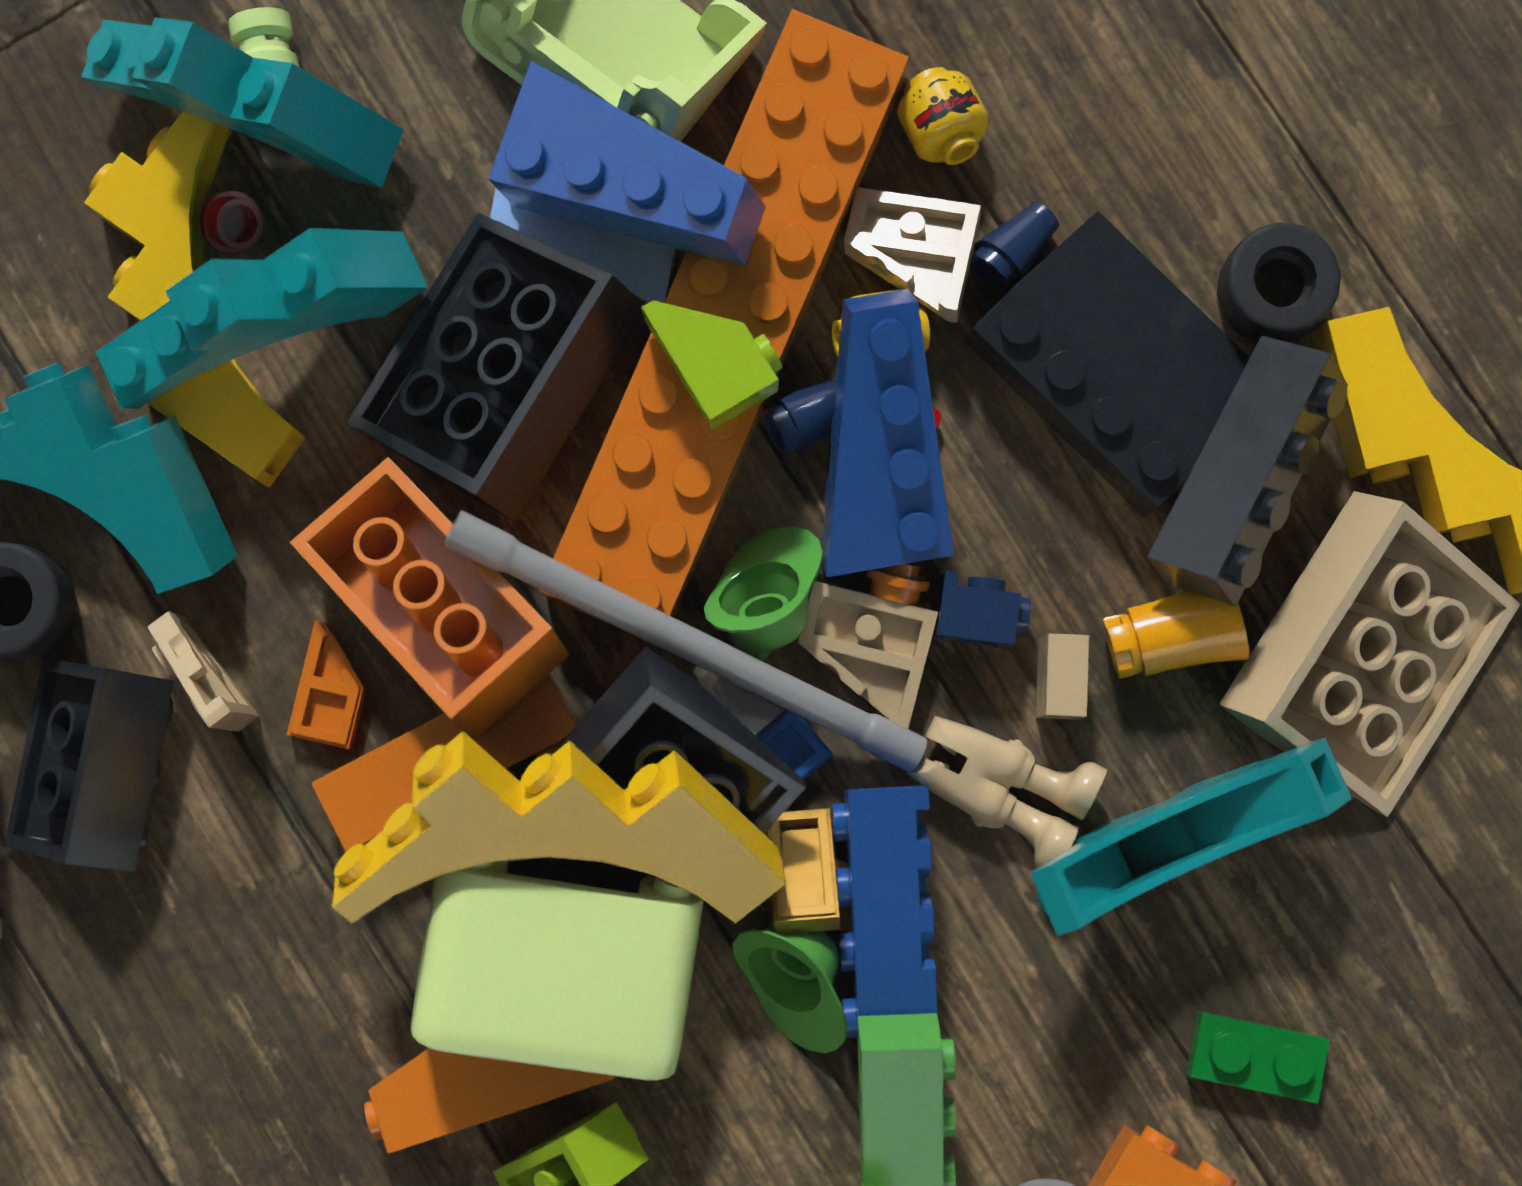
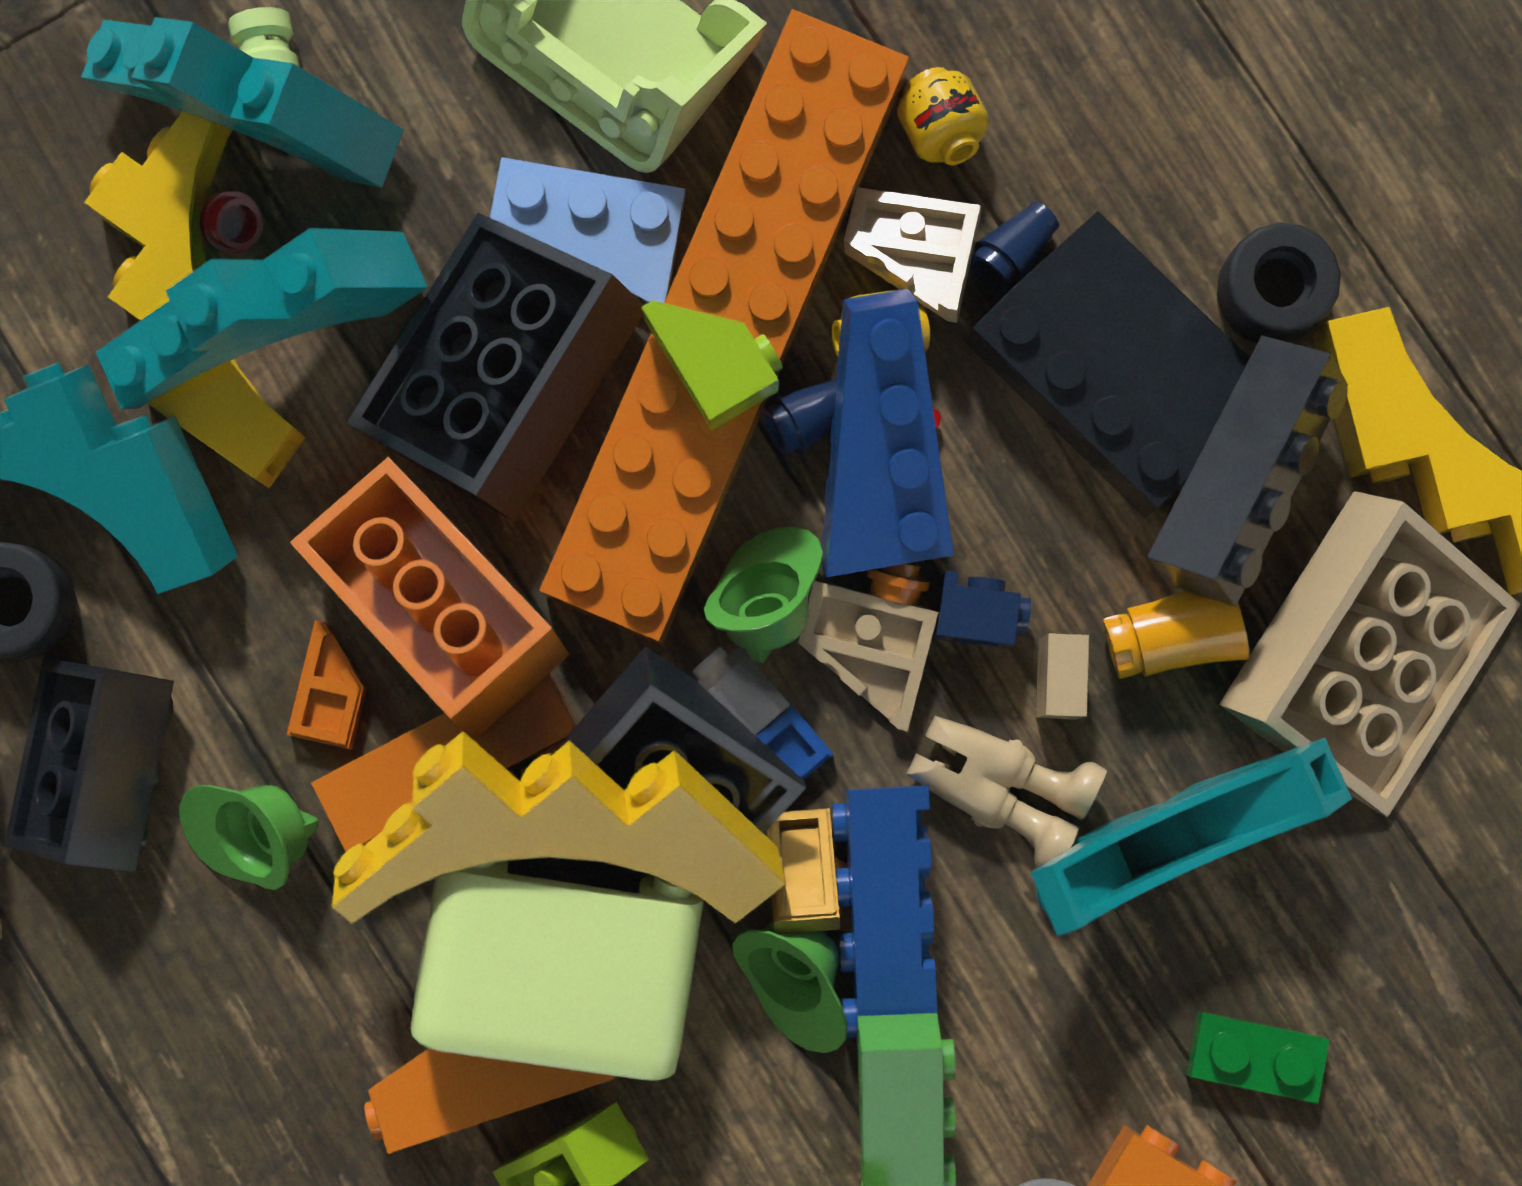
tan wing [148,611,259,732] -> none
light grey piece [443,510,927,772] -> none
blue wedge [488,61,766,267] -> none
none -> bright green piece [179,785,319,890]

